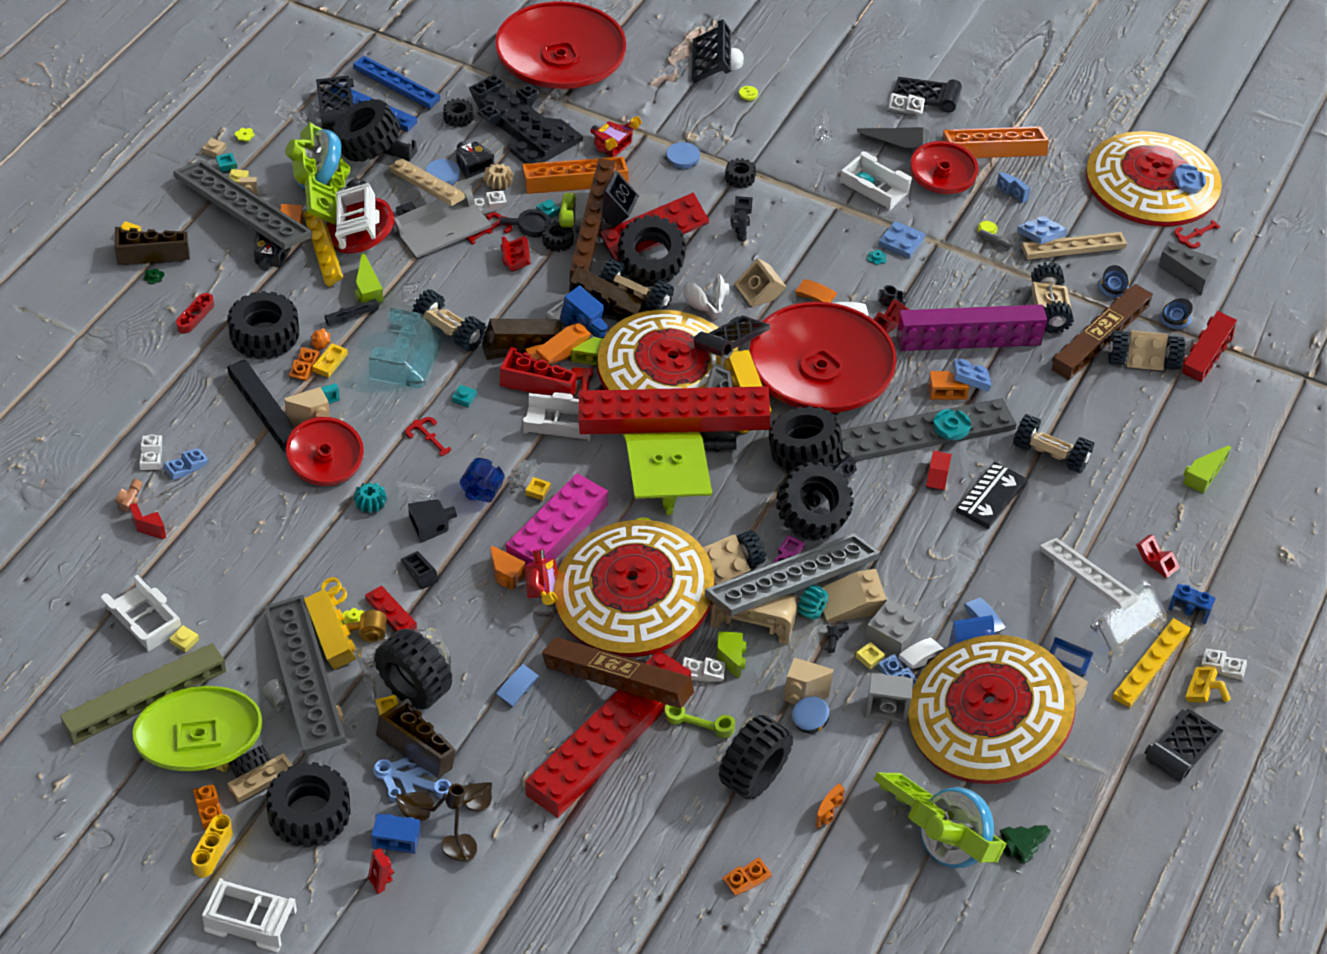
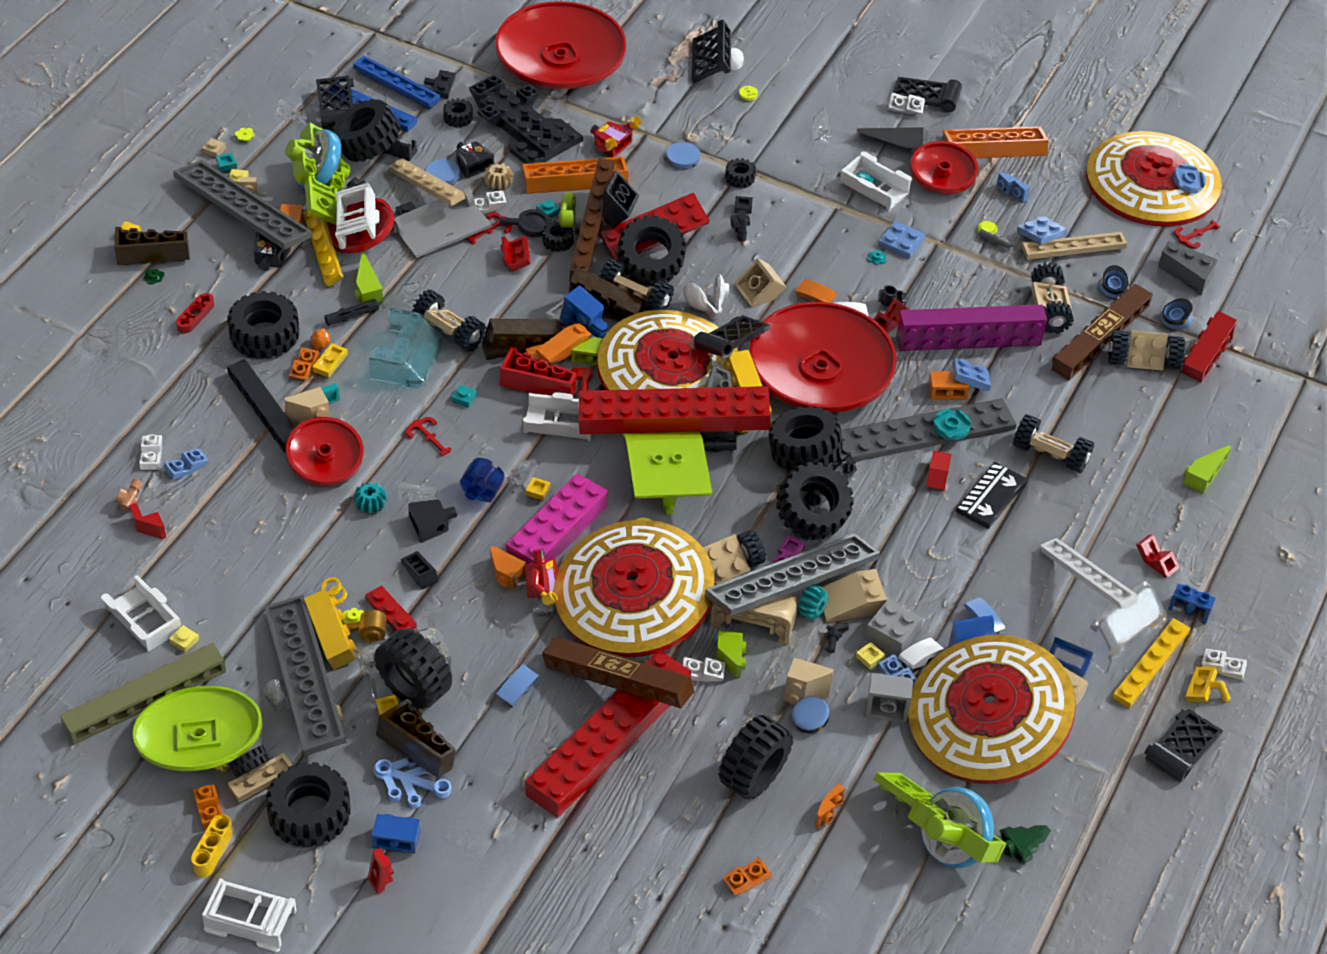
dark brown plant [396,782,492,862] -> none
lime piece [665,705,735,738] -> none
none -> black plate [424,70,456,99]

